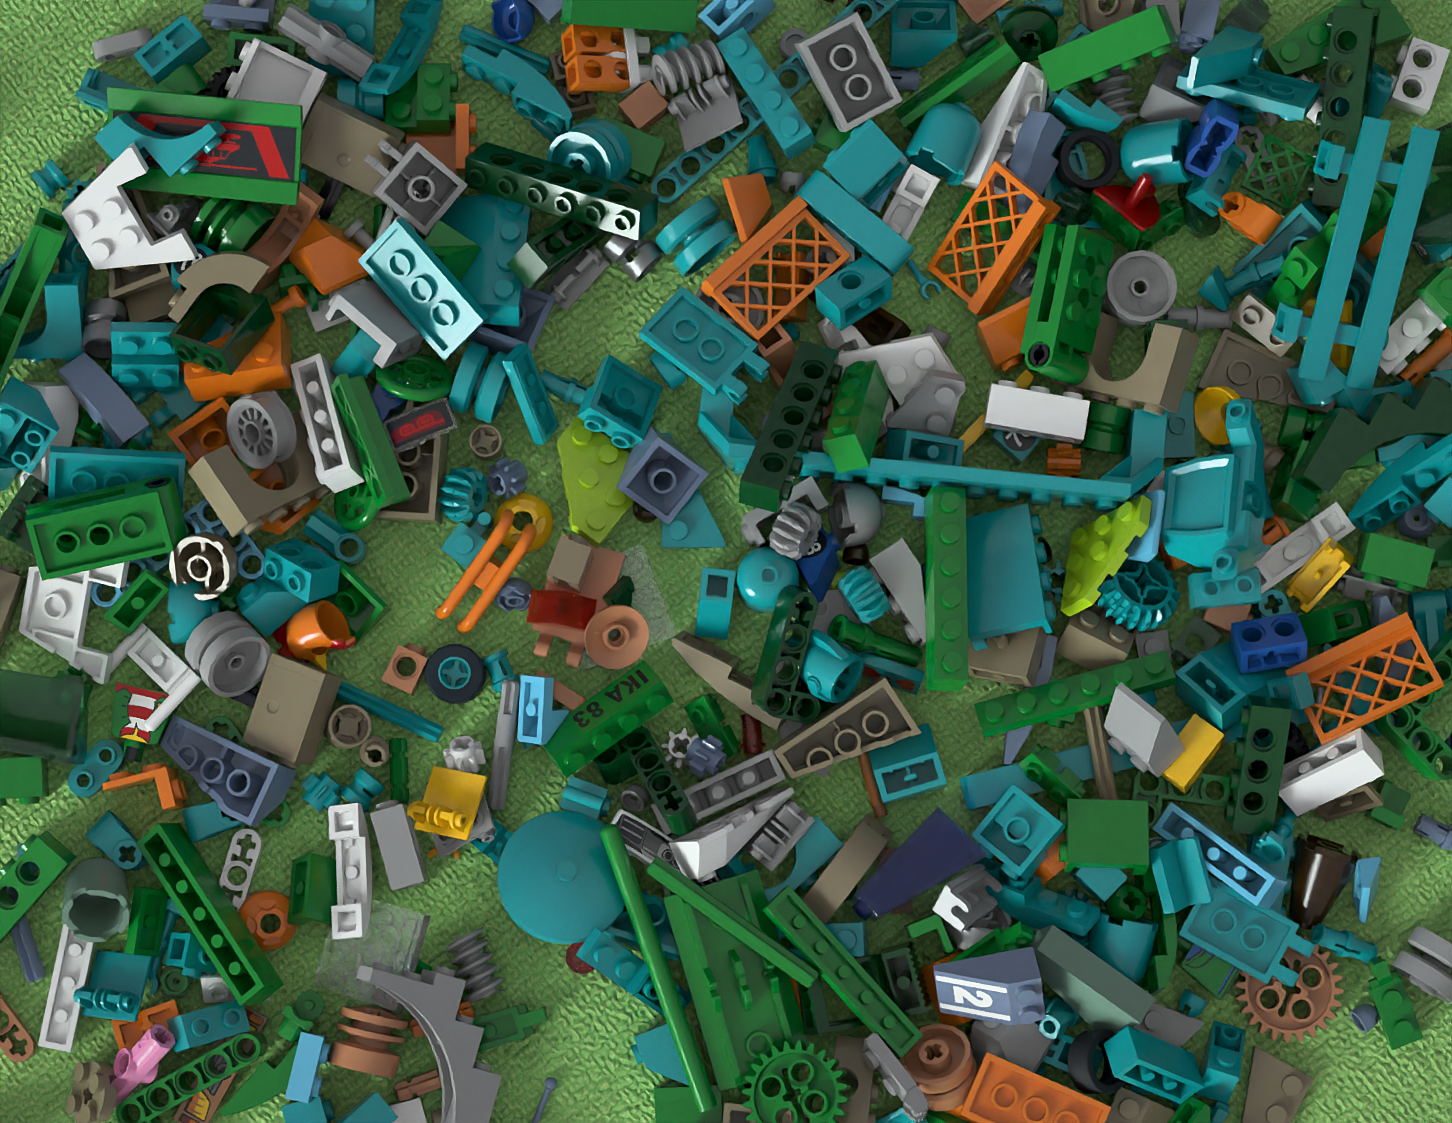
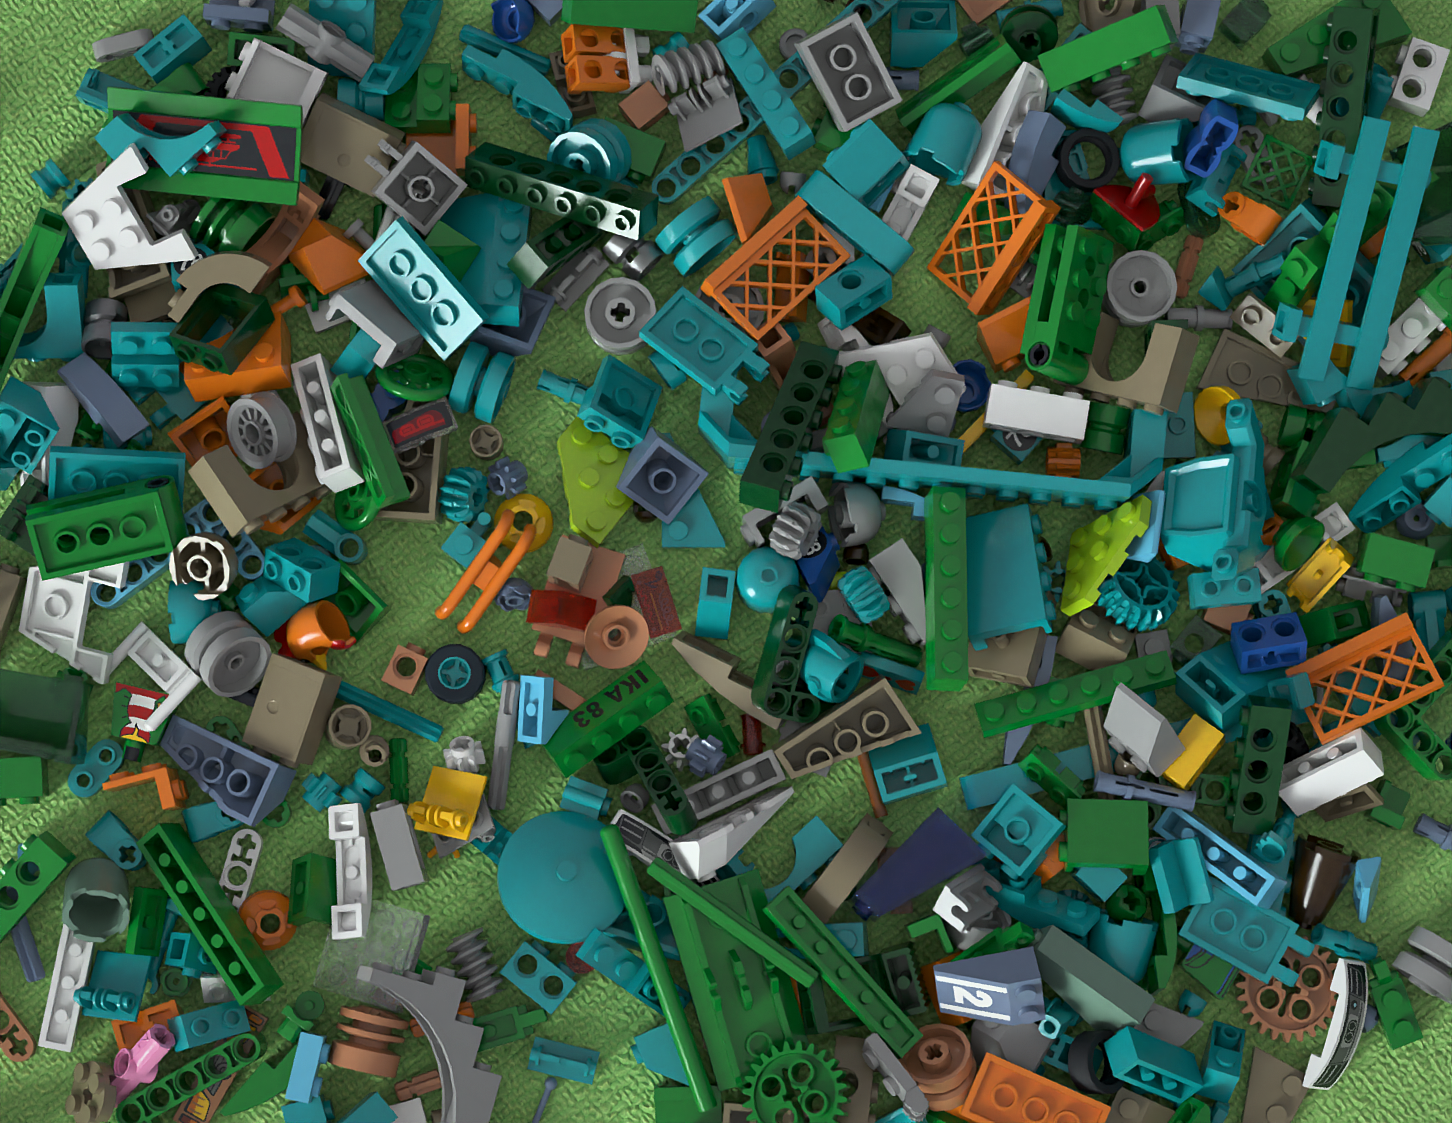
green slope [104,567,172,636] -> none
teal tile [502,343,559,445] -> none
light grey hinge [742,799,815,871] -> none
teal hand [905,259,941,300] -> none
teal slope [1187,25,1266,89] -> none
none -> teal brick [500,940,578,1014]
none -> teal hinge [527,1036,600,1085]
none -> light grey wheel [584,277,656,355]
none -> clear red tile [631,566,682,639]
none -> blue hair [953,359,992,413]
none -> sand blue pin [1093,770,1196,812]
none -> dark tan hinge [1114,751,1140,777]
none -> nougat axle [1175,235,1204,299]
none -> green piece [1272,516,1325,571]
none -> slope [1302,958,1368,1090]

